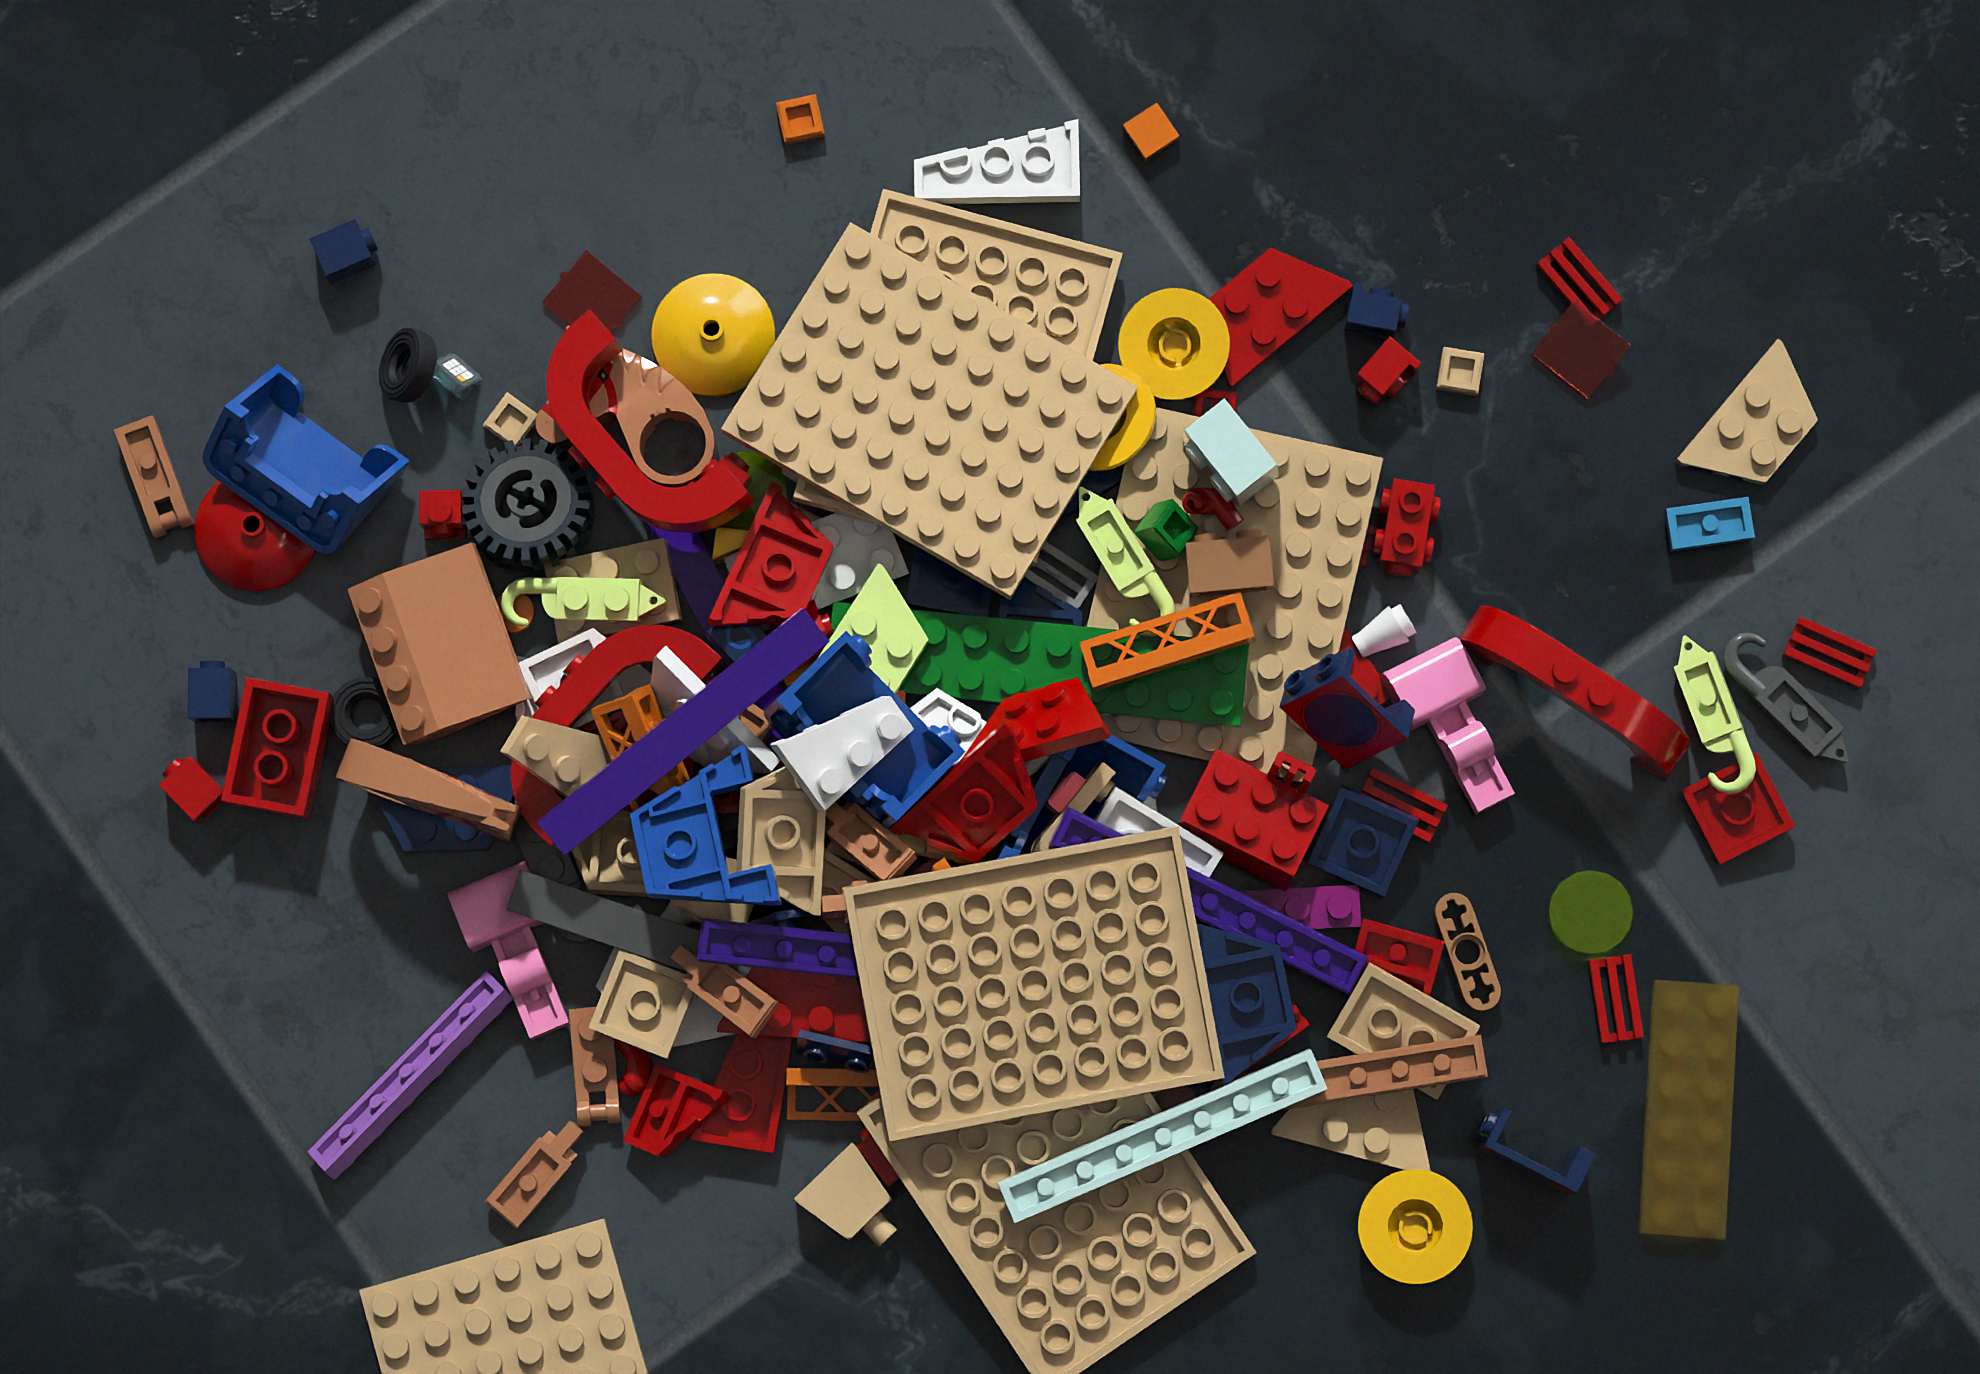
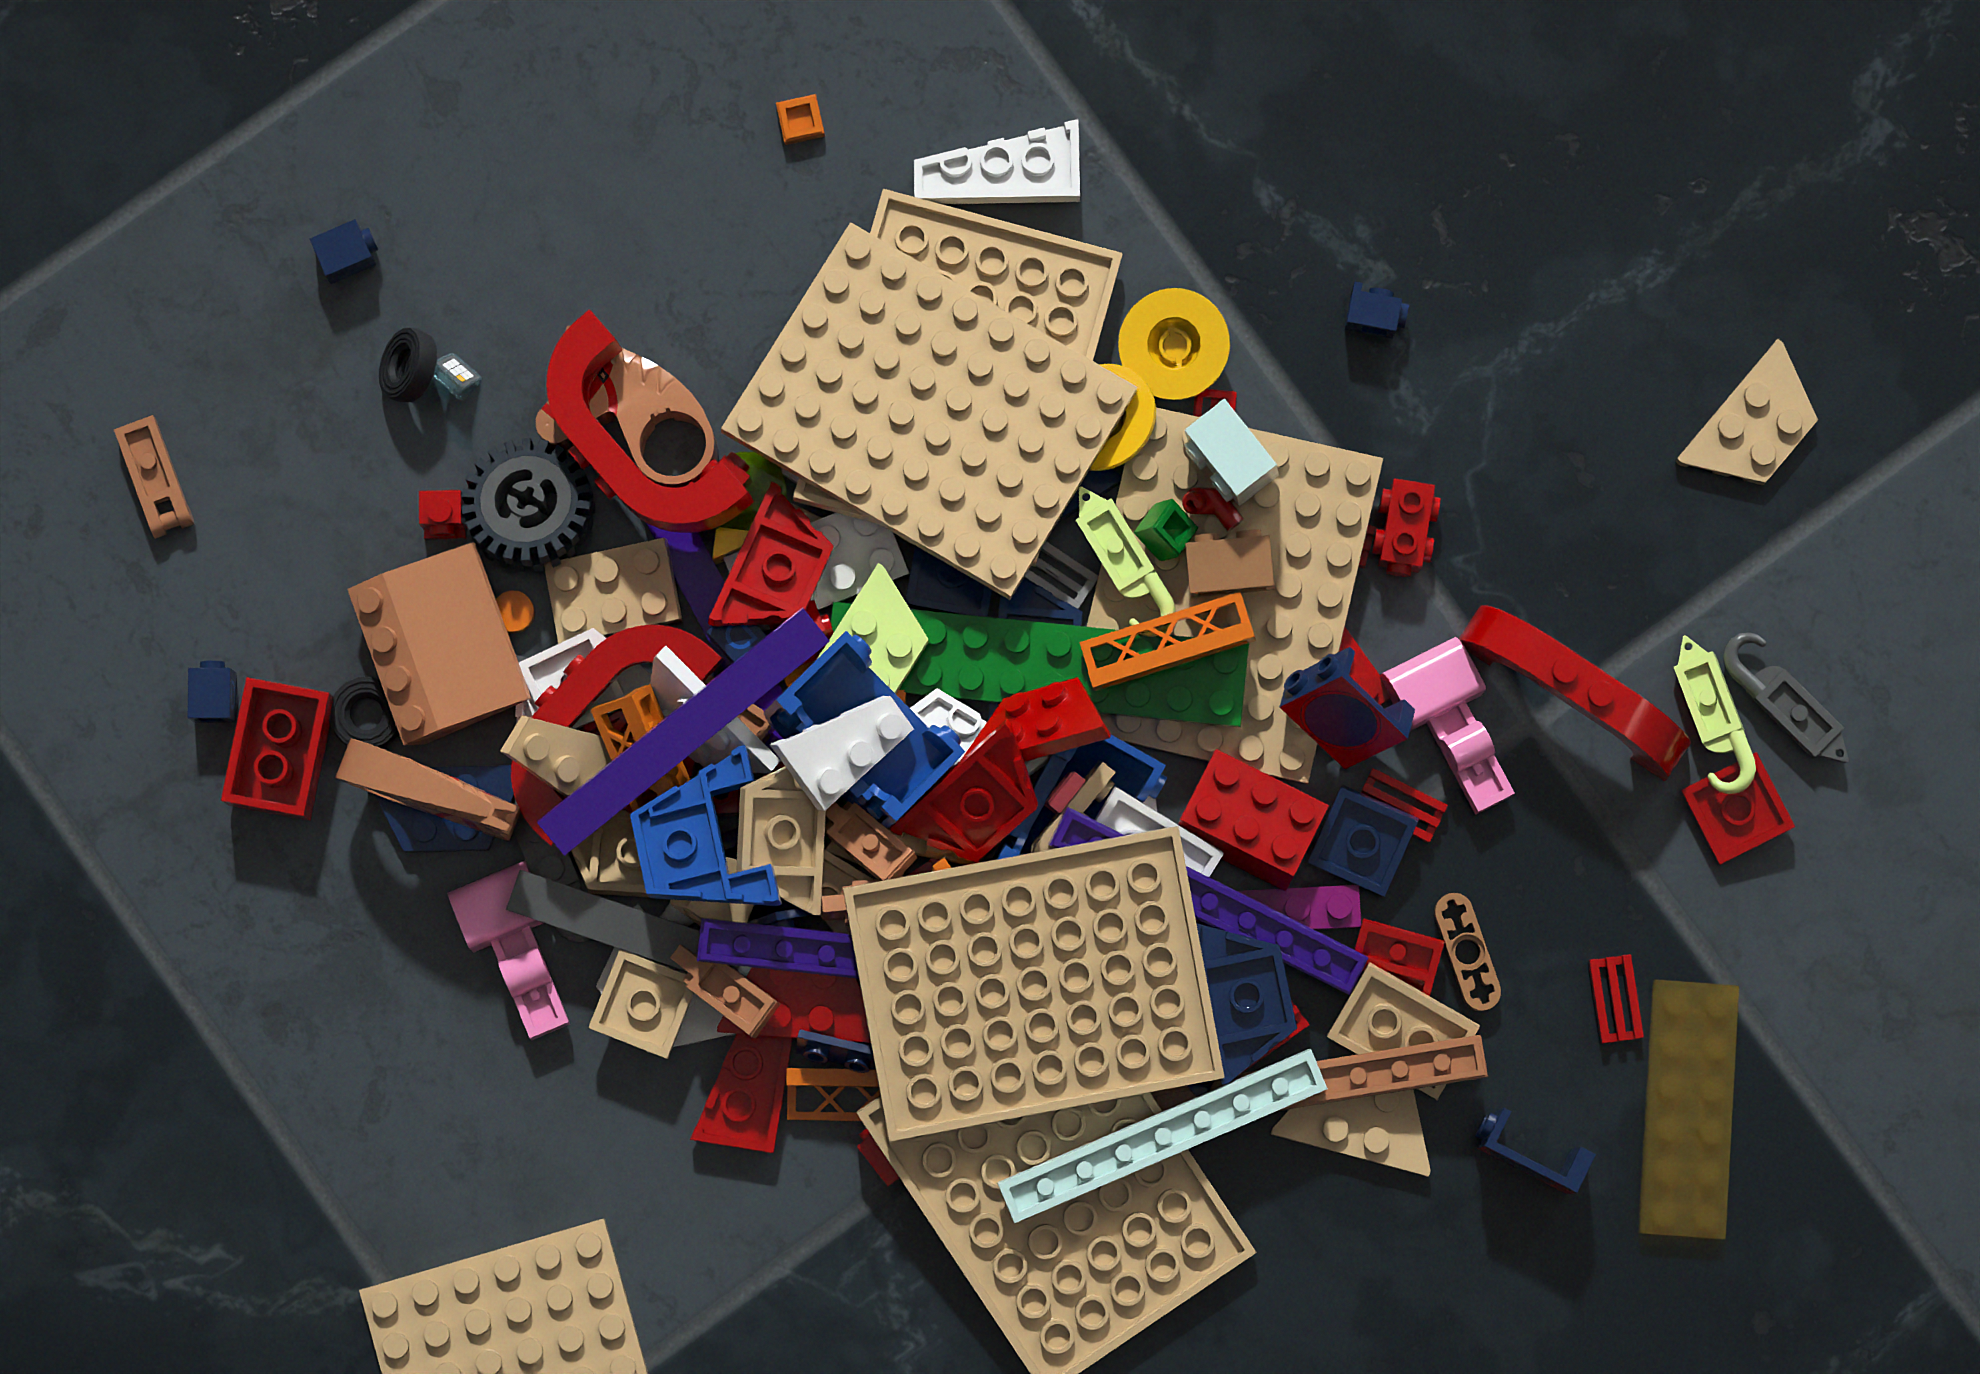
red brick [159,756,223,824] -> none
red dish [194,481,316,592] -> none
blue windscreen [202,364,410,554] -> none
medium lavender plate [307,970,514,1180] -> none
tan tile [483,392,537,447] -> none
nougat hinge [484,1121,585,1229] -> none
yellowish green plate [501,577,667,627] -> none
clear red piece [542,250,642,333] -> none
nougat plate [569,1007,622,1127] -> none
red arm [614,1040,652,1097] -> none
red wing [623,1063,729,1159] -> none
yellow dish [651,274,776,397] -> none
tan torso [794,1143,897,1247] -> none
orange tile [1122,103,1180,161] -> none
red wing [1208,247,1353,389] -> none
red tile [1267,751,1317,794] -> none
white cone [1352,604,1417,658] -> none
red brick [1355,337,1421,405] -> none
yellow hat [1358,1169,1473,1284] -> none
tan tile [1436,347,1485,396] -> none
clear red piece [1531,300,1631,399] -> none
red tile [1536,237,1623,328] -> none
clear neon green tile [1548,870,1633,955] -> none
dark azure plate [1664,497,1755,552] -> none
red tile [1782,616,1877,689] -> none

